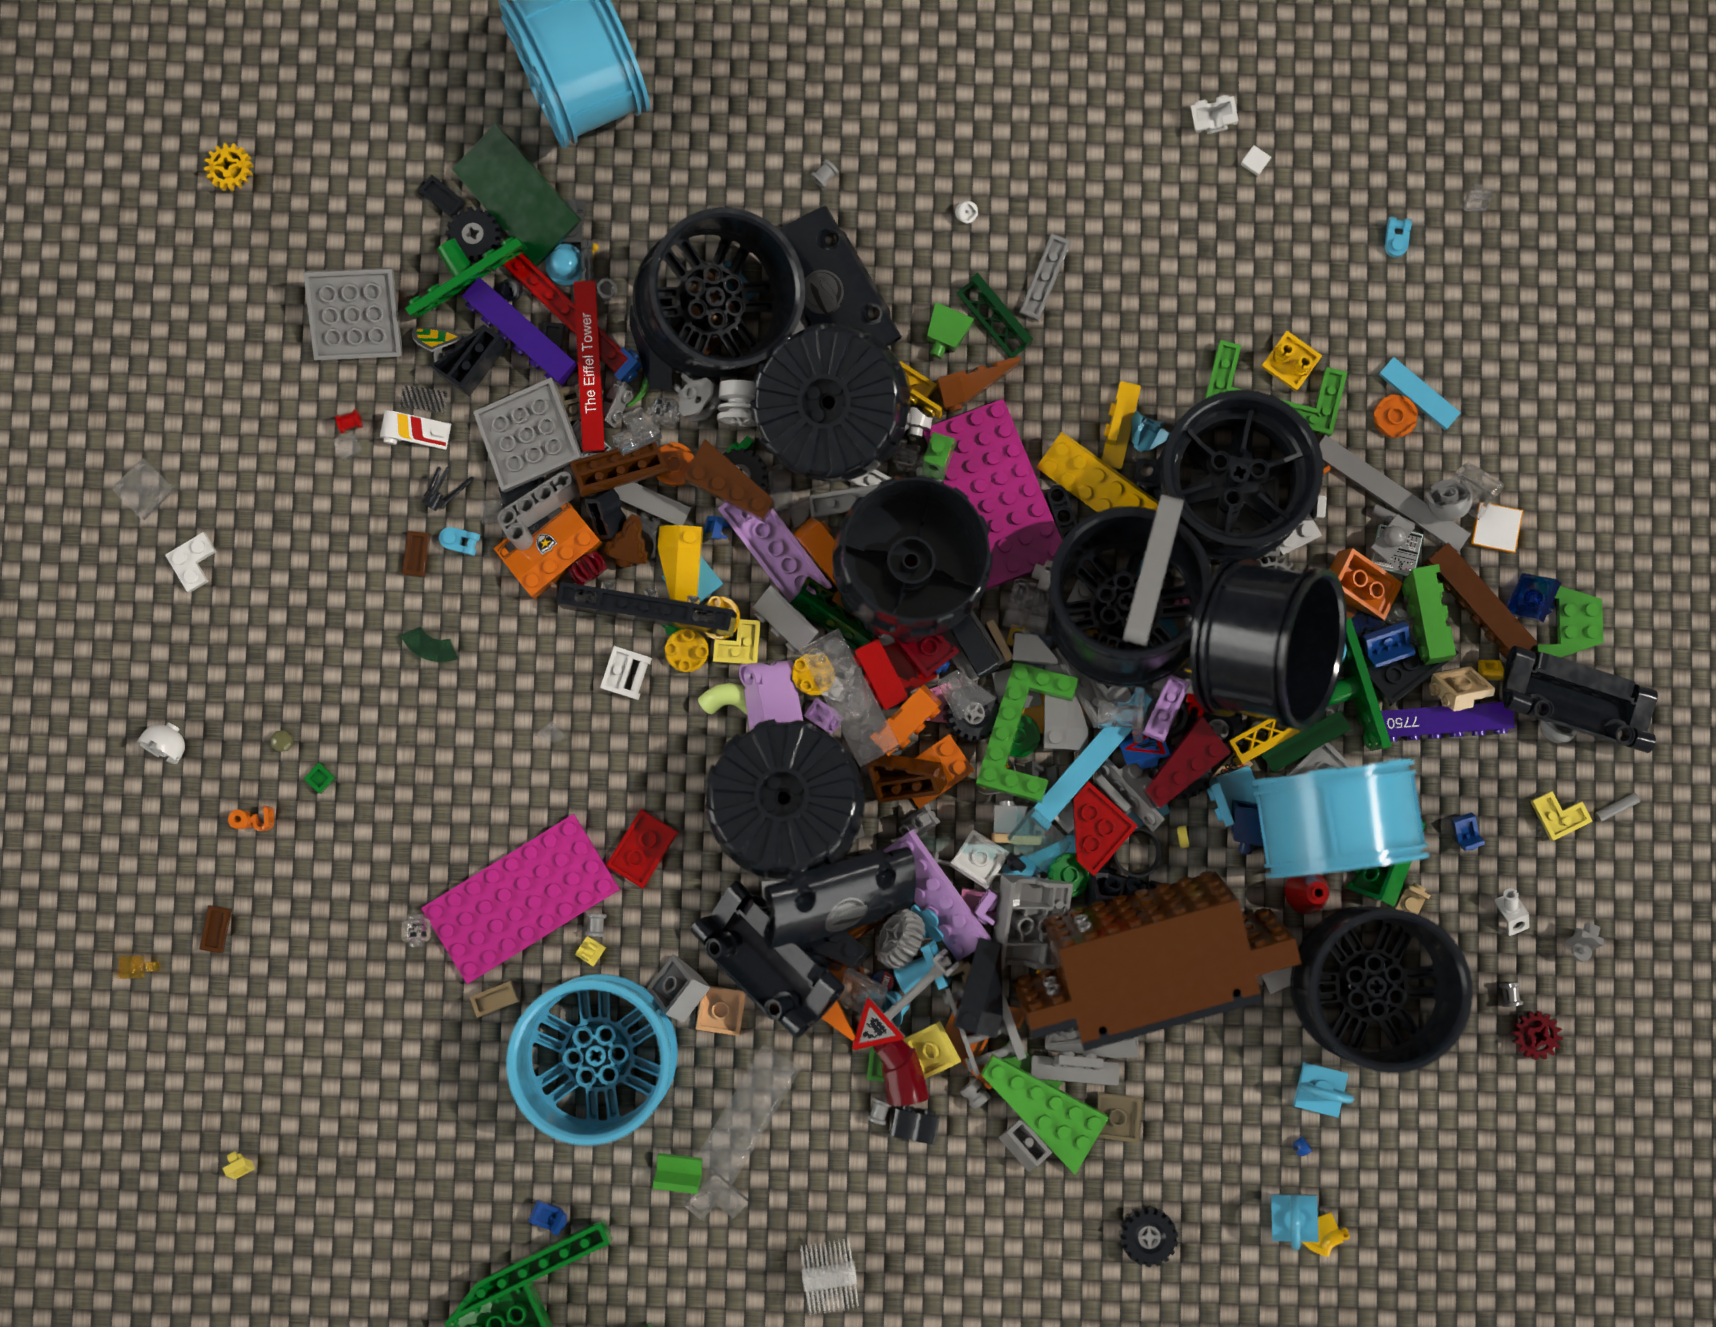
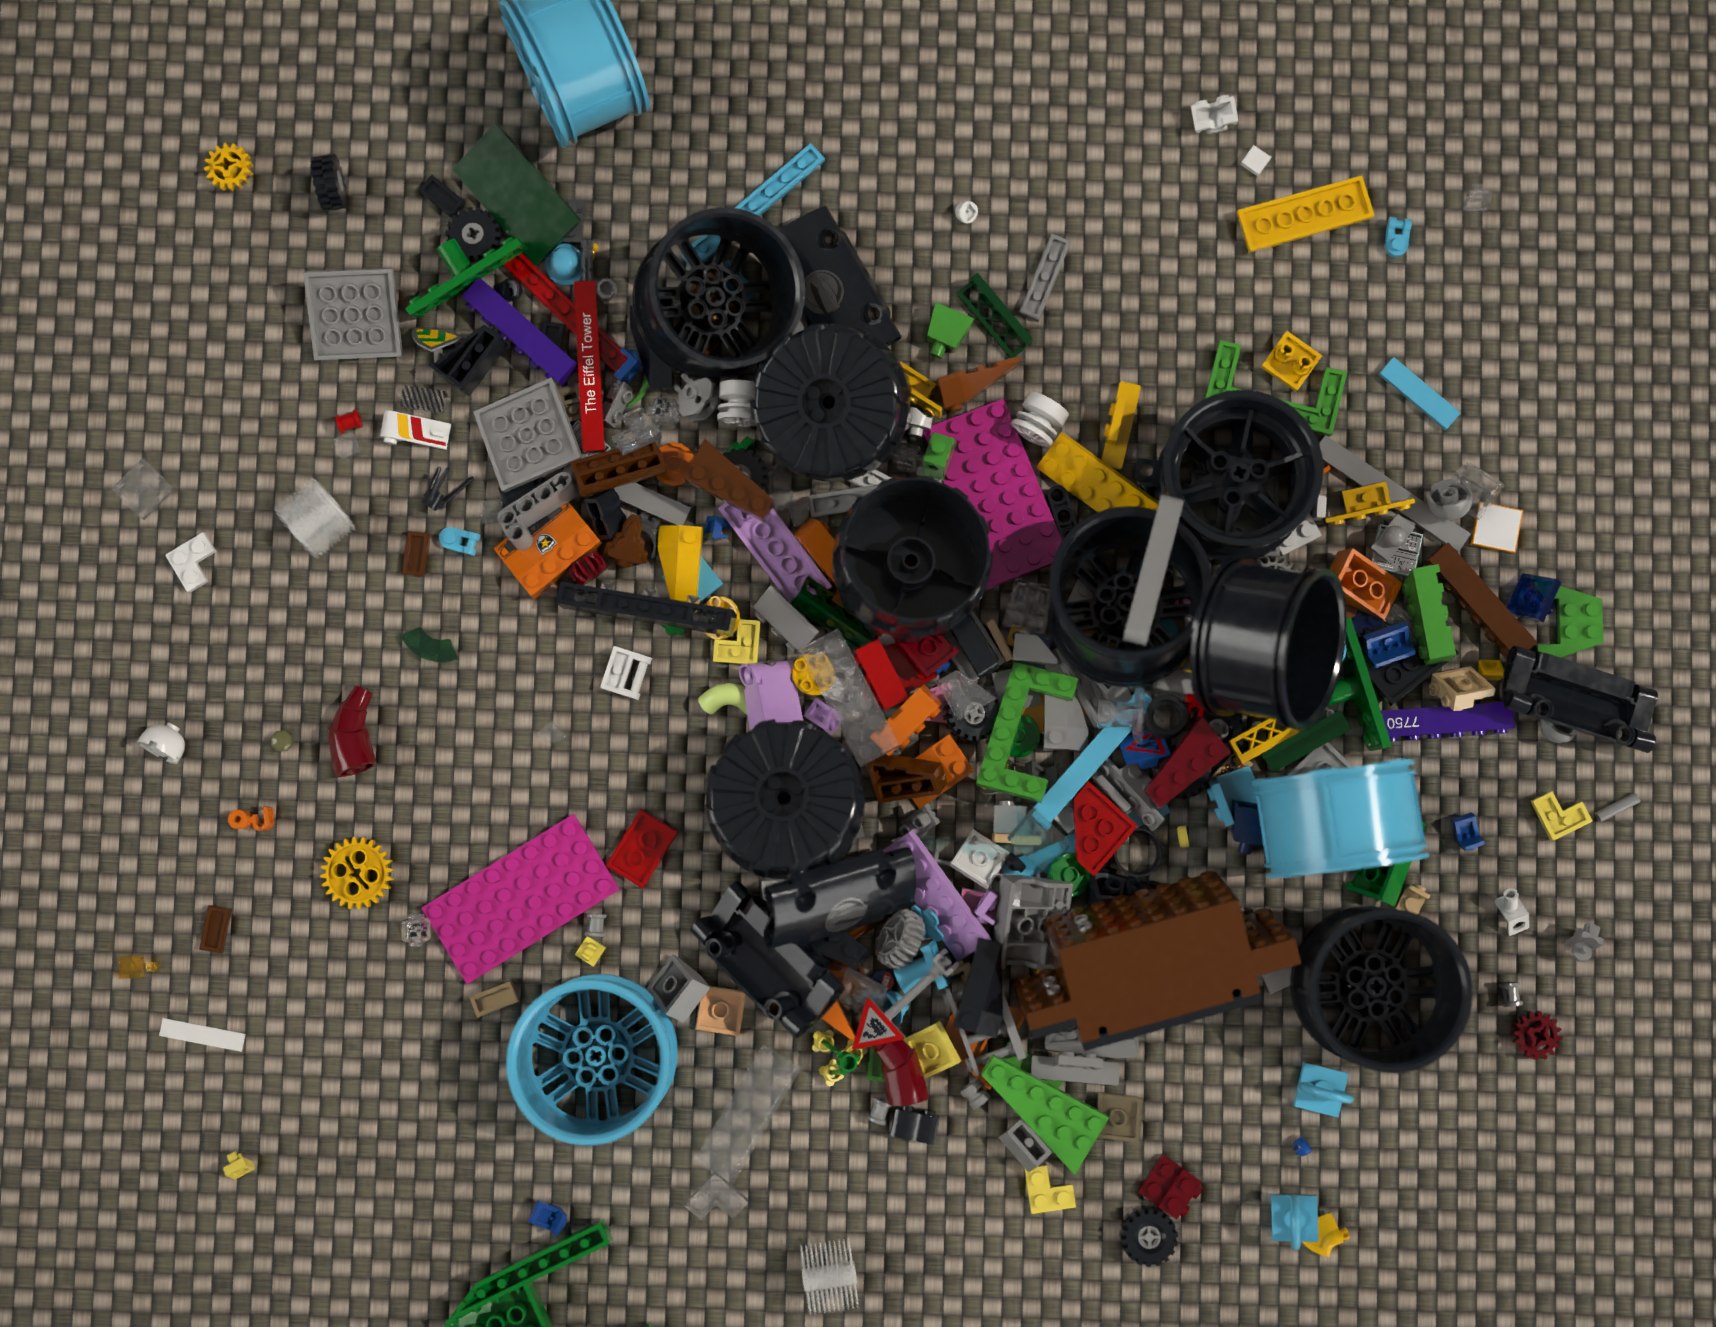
green tile [304,763,337,794] -> none
bright green panel [653,1153,702,1194] -> none
yellow dish [665,629,709,673] -> none
light grey bush [810,159,839,189] -> none
white piece [1031,560,1053,592] -> none
medium azure brick [1131,411,1171,452] -> none
lavender tile [1143,674,1191,743] -> none
red cone [1284,873,1329,914] -> none
orange tile [1373,394,1418,438] -> none
none -> white sticker [159,1018,246,1052]
none -> white piece [275,478,355,558]
none -> black wheel [311,153,348,212]
none -> yellow gear [320,837,395,909]
none -> dark red piece [327,685,377,777]
none -> medium azure tile [680,143,825,267]
none -> plant [812,1030,867,1086]
none -> white wheel [1011,391,1069,448]
none -> light yellow plate [1024,1164,1076,1214]
none -> dark red plate [1137,1153,1203,1220]
none -> yellow plate [1236,175,1375,253]
none -> yellow bracket [1324,481,1415,526]

